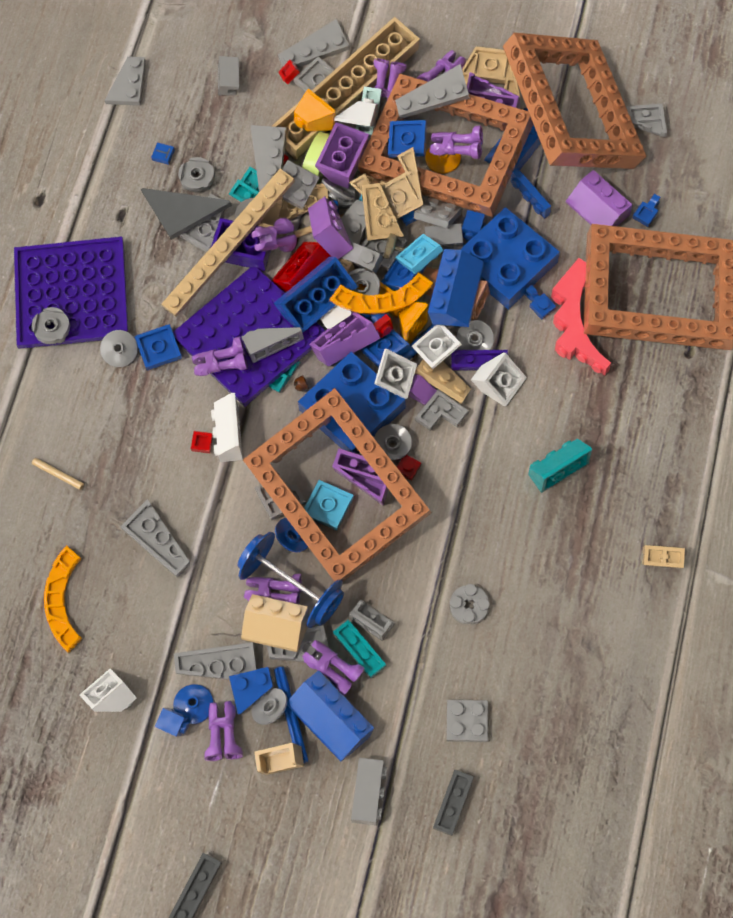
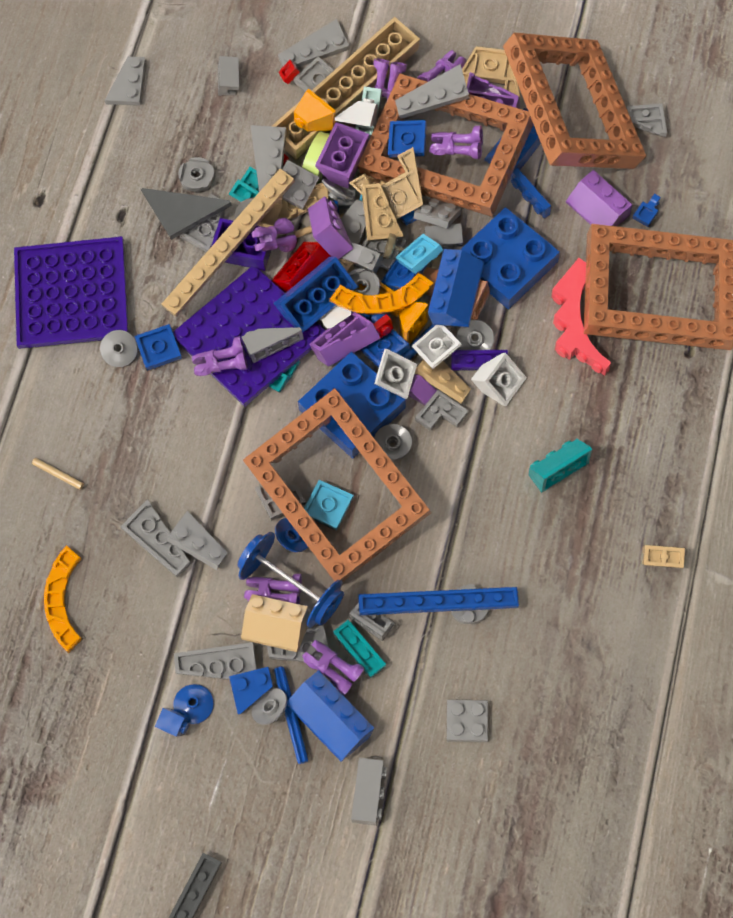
light grey plate [32,307,70,344] -> none
white slope [80,669,137,712] -> none
blue tile [151,142,175,165] -> none
red plate [190,431,213,453] -> none
medium lavender piece [204,701,243,761] -> none
white slope [211,393,243,462] -> none
tan panel [255,743,304,775] -> none
reddish brown hinge [294,375,309,392] -> none
medium lavender wedge [332,448,389,505] -> none
red plate [397,455,421,481] -> none
light orange dish [425,147,461,174] -> none
dark grey plate [433,769,474,836] -> none
blue brick [462,210,485,241] -> none
blue plate [525,285,556,320] -> none
none -> light grey wing [167,511,227,570]
none -> blue tile [358,587,519,616]

